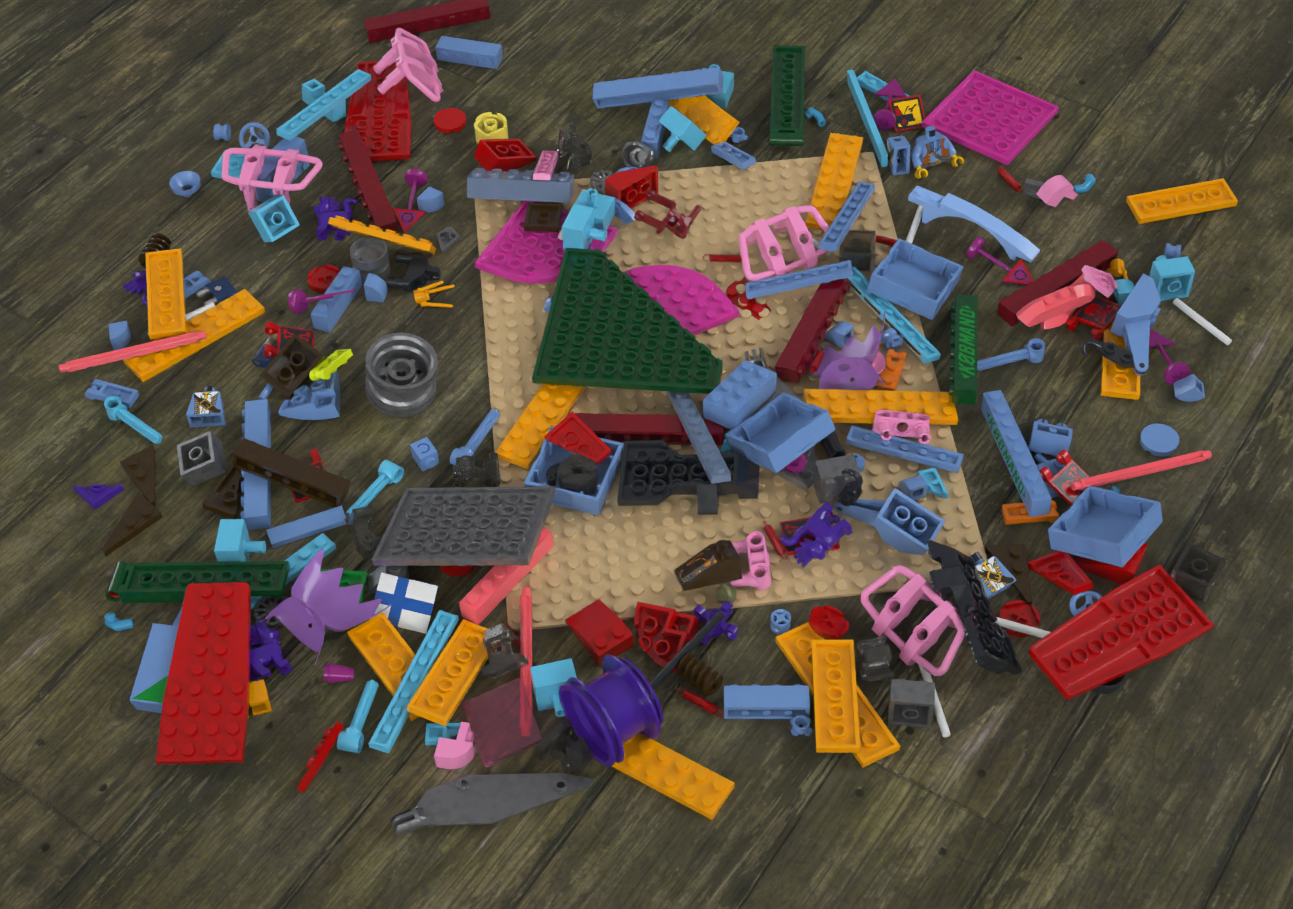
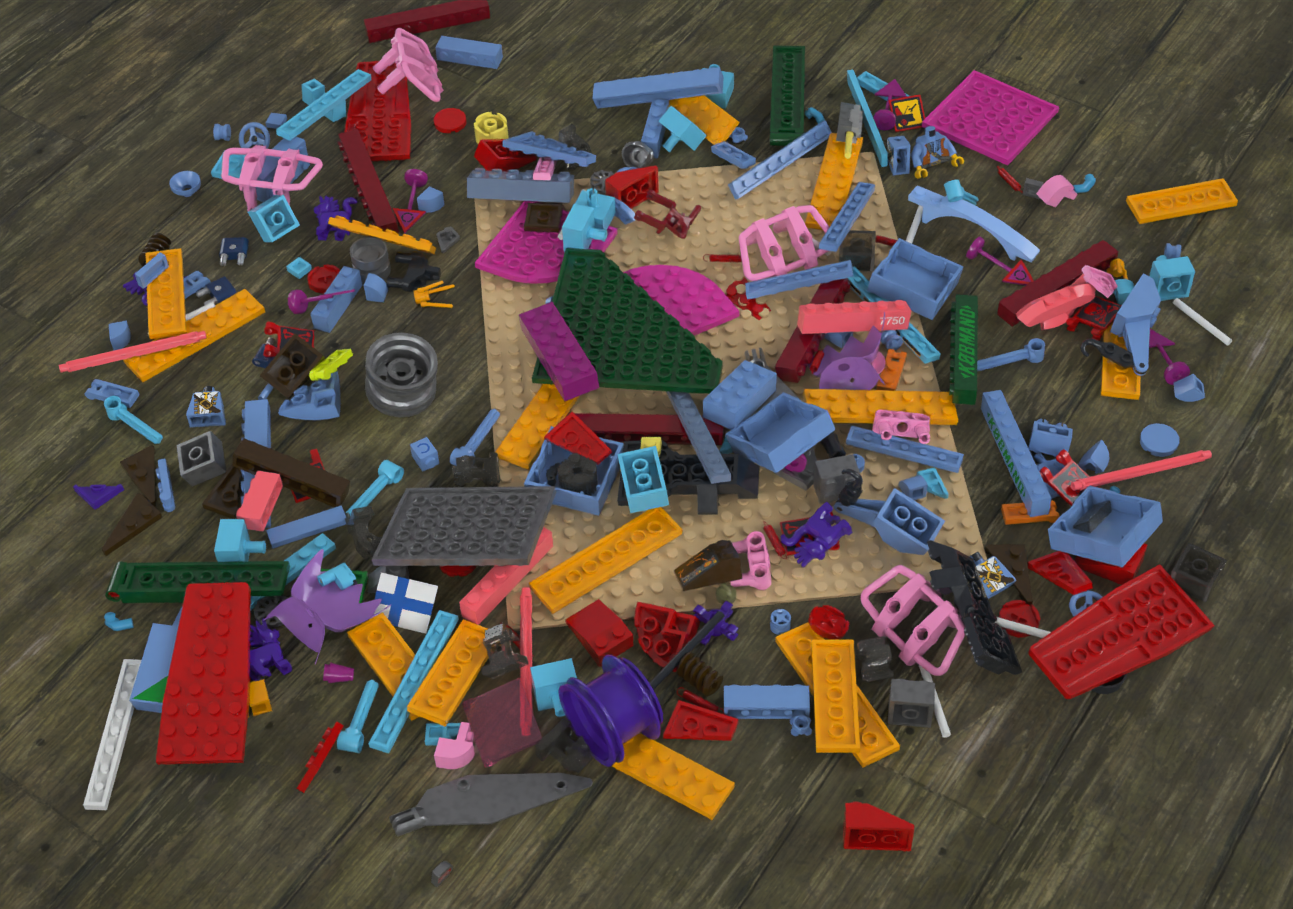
none -> white plate [83,659,141,810]
none -> medium blue tile [135,252,169,289]
none -> medium blue plate [156,459,175,512]
none -> dark blue piece [219,237,249,266]
none -> coral brick [236,471,283,532]
none -> medium blue tile [266,113,287,129]
none -> medium azure plate [286,257,312,279]
none -> medium azure piece [317,563,357,590]
none -> flat silver tile [431,861,453,887]
none -> medium blue wing [503,131,596,167]
none -> magenta brick [519,302,599,401]
none -> light orange plate [529,507,683,614]
none -> medium azure brick [617,446,669,513]
none -> light yellow plate [640,437,662,457]
none -> red wing [663,700,739,741]
none -> medium blue tile [728,120,832,200]
none -> coral brick [797,300,911,334]
none -> piece [836,102,863,159]
none -> red slope [843,801,914,851]
none -> medium azure axle [944,180,979,205]
none -> clear smoke slope [1073,500,1112,533]
none -> medium blue brick [1078,440,1109,473]

